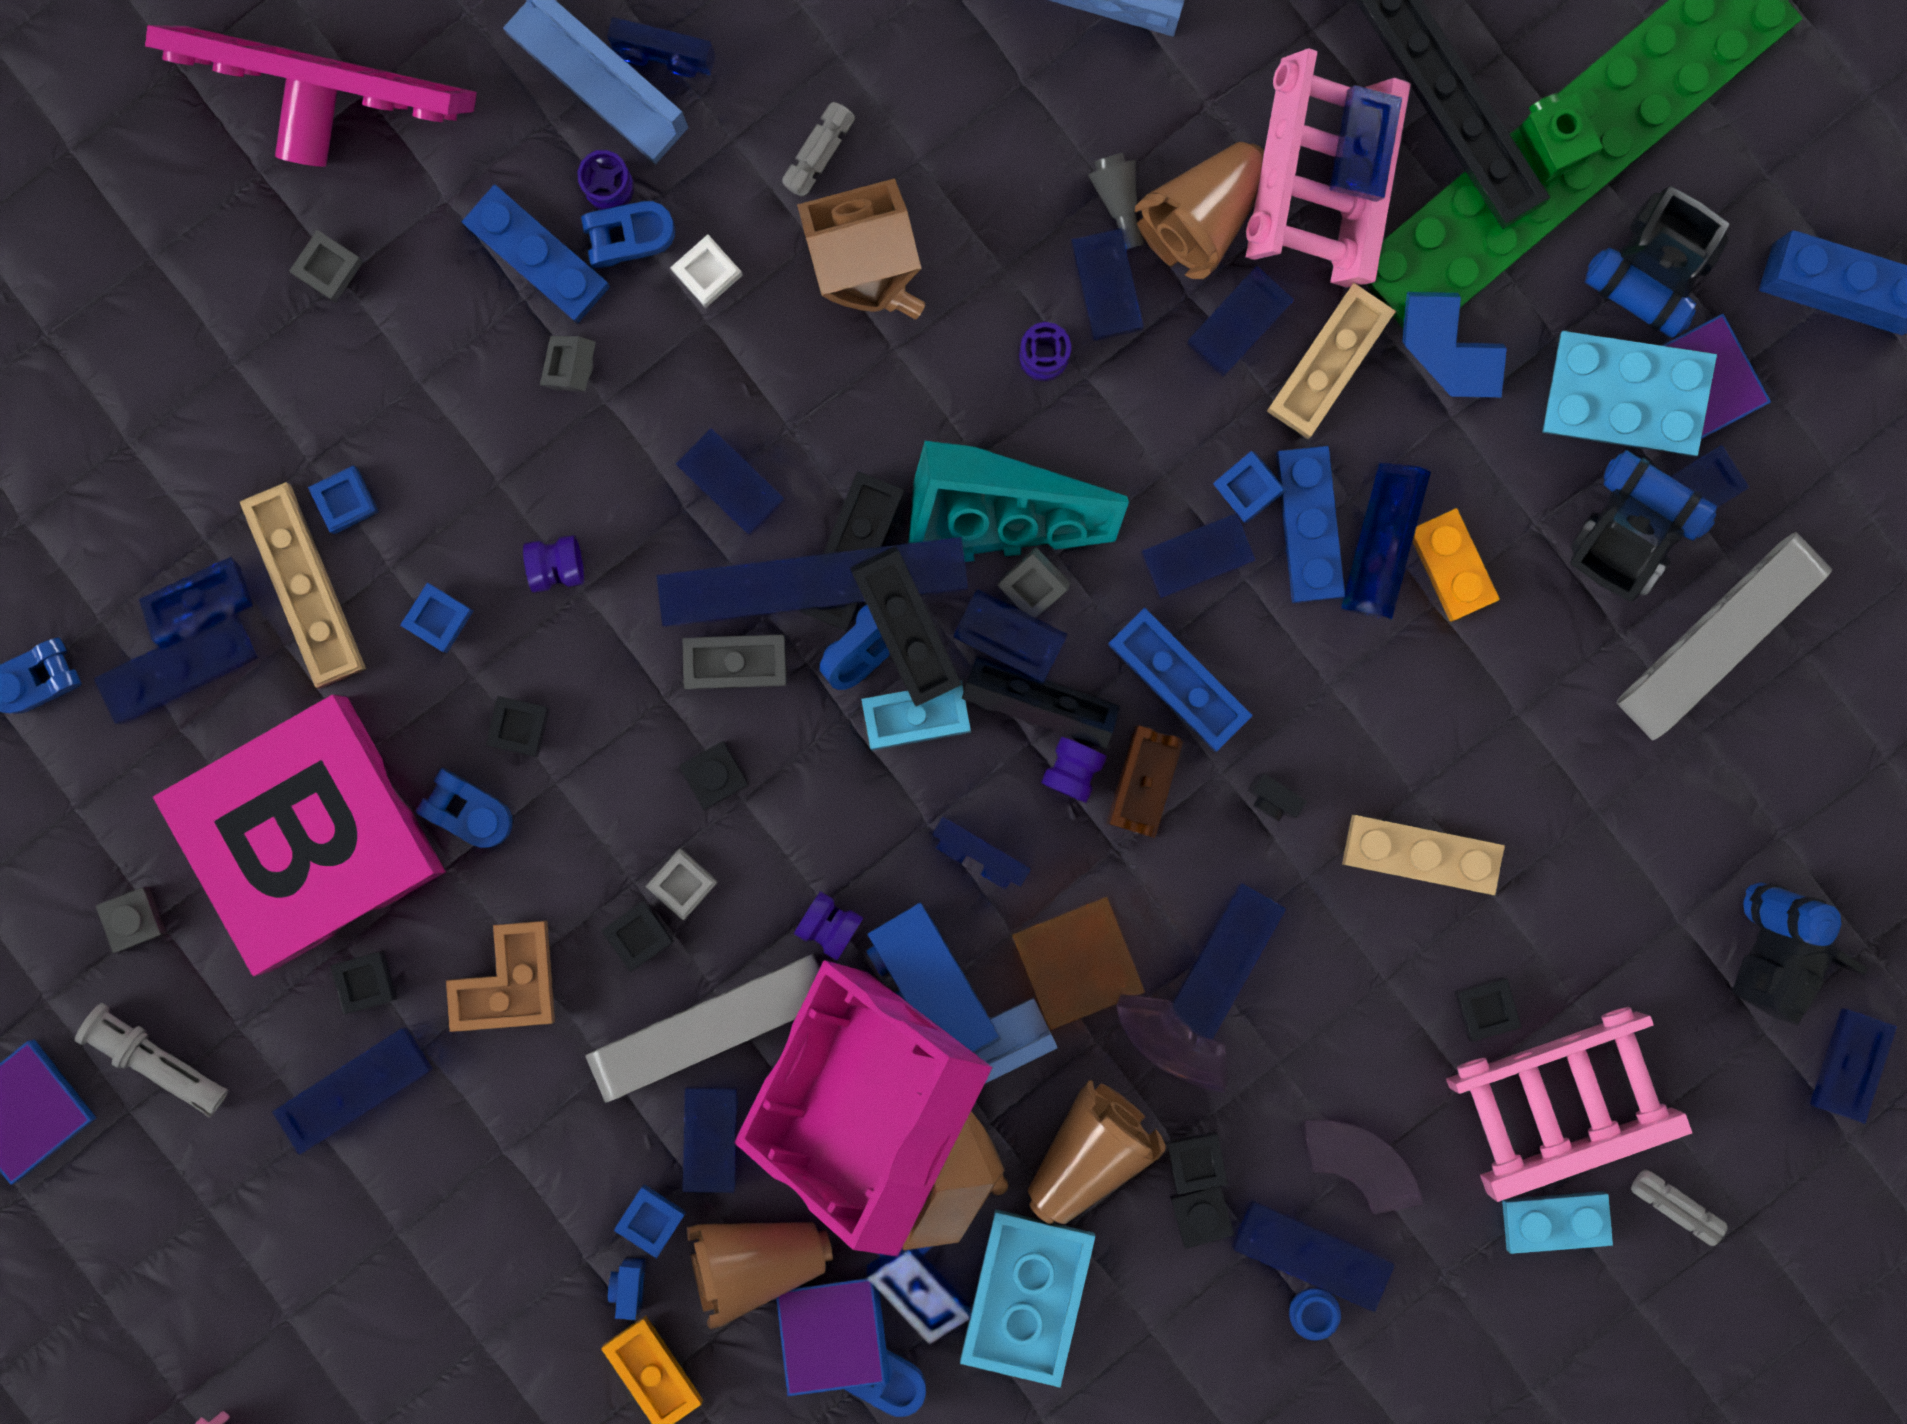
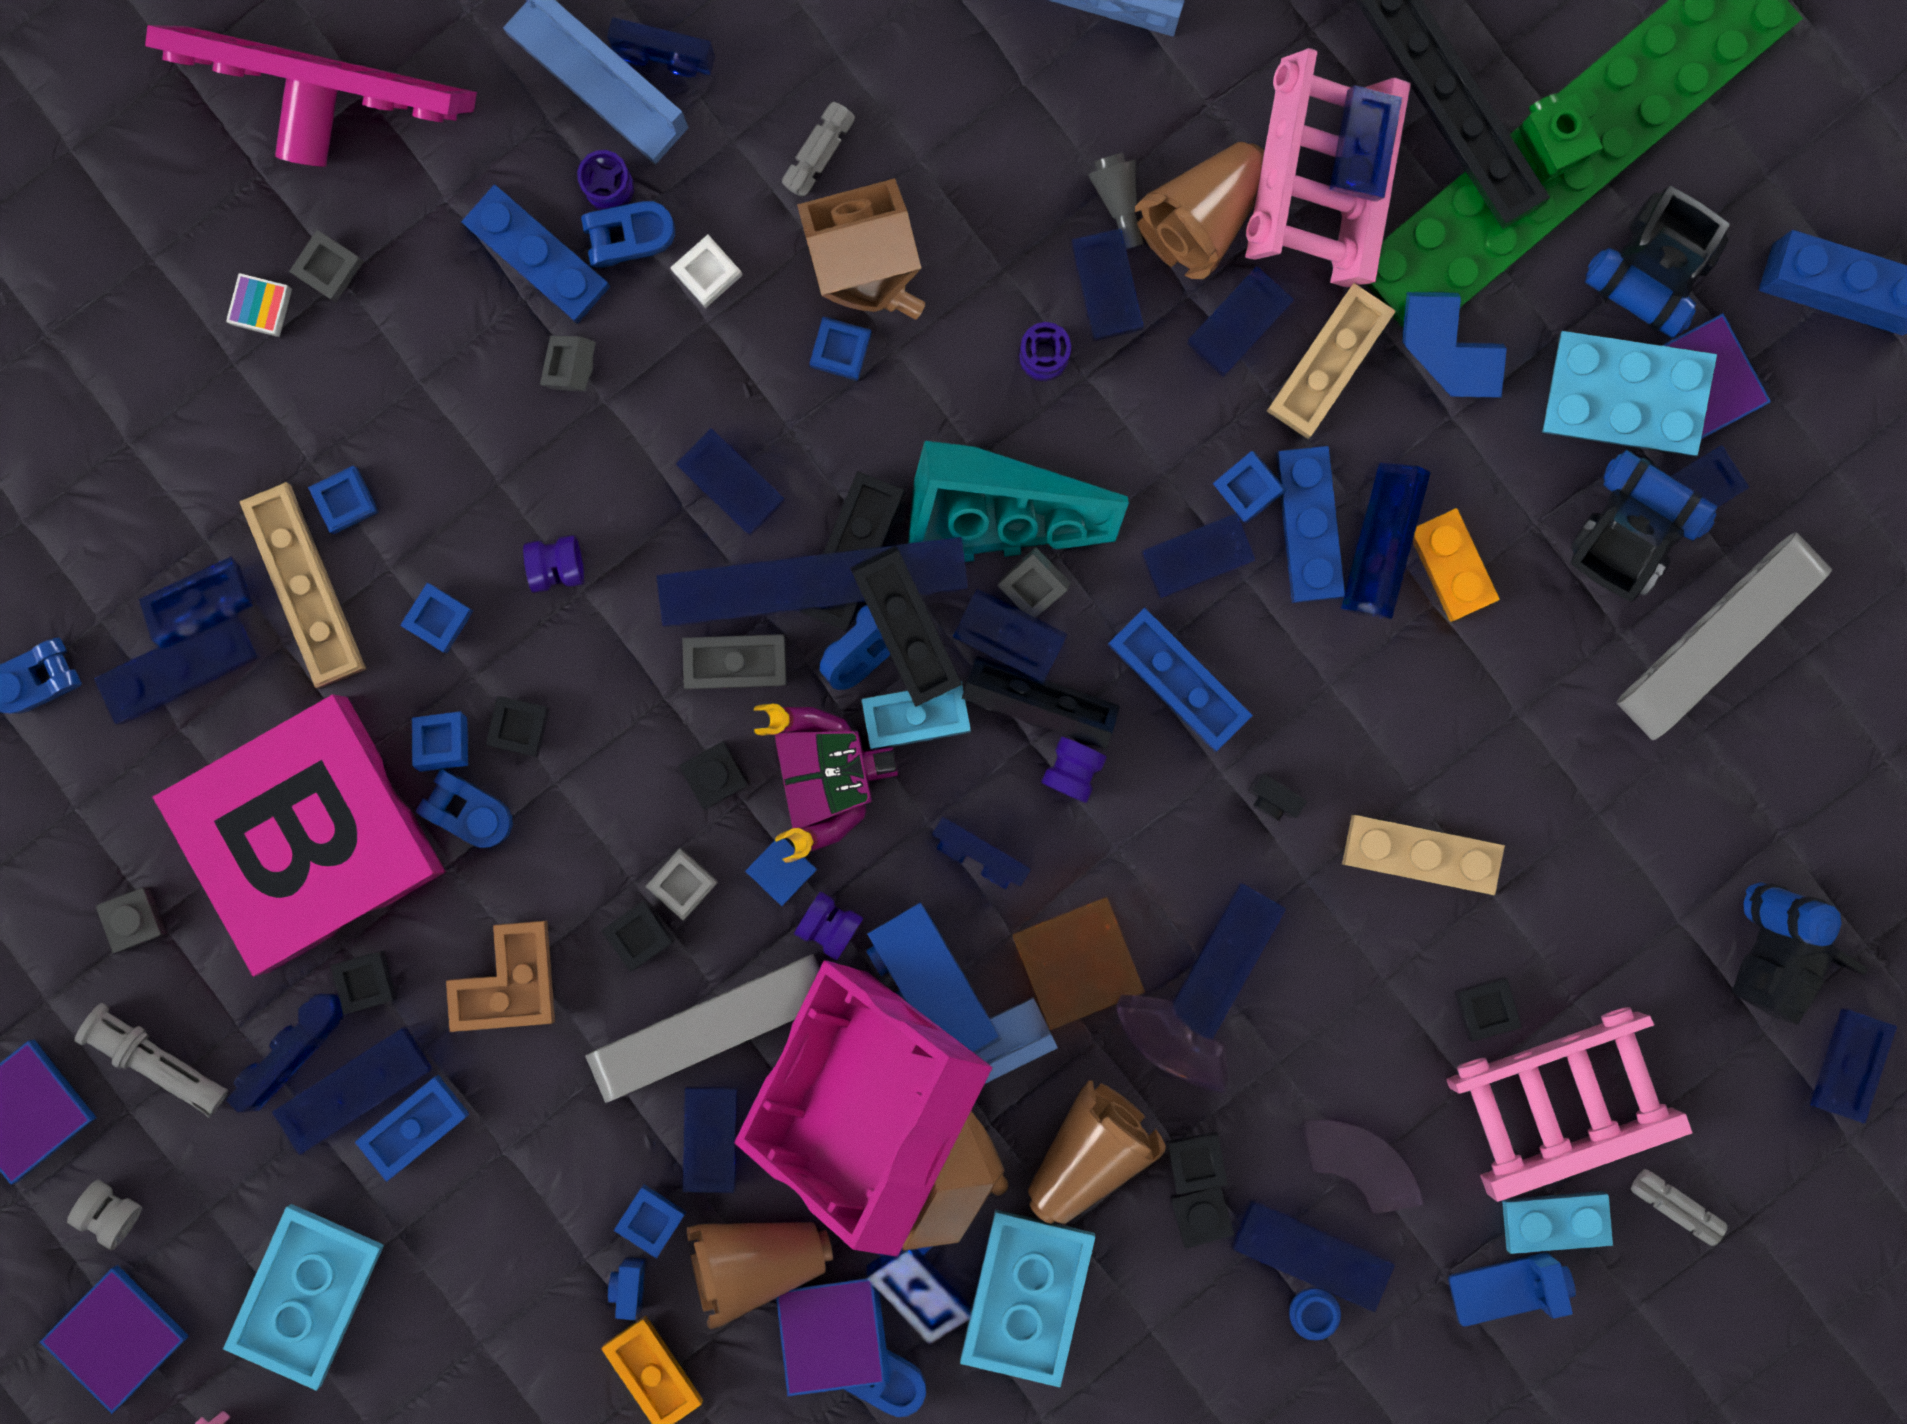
reddish brown hinge [1106,725,1184,838] -> none
none -> dark purple tile [40,1265,189,1414]
none -> light grey wheel [67,1179,142,1251]
none -> medium azure plate [223,1204,384,1391]
none -> tile [226,273,292,337]
none -> clear blue hinge [226,993,347,1113]
none -> blue plate [355,1075,470,1182]
none -> blue plate [412,711,468,772]
none -> blue tile [745,838,818,906]
none -> torso [754,703,898,863]
none -> blue tile [809,316,872,381]
none -> blue bracket [1448,1252,1576,1327]

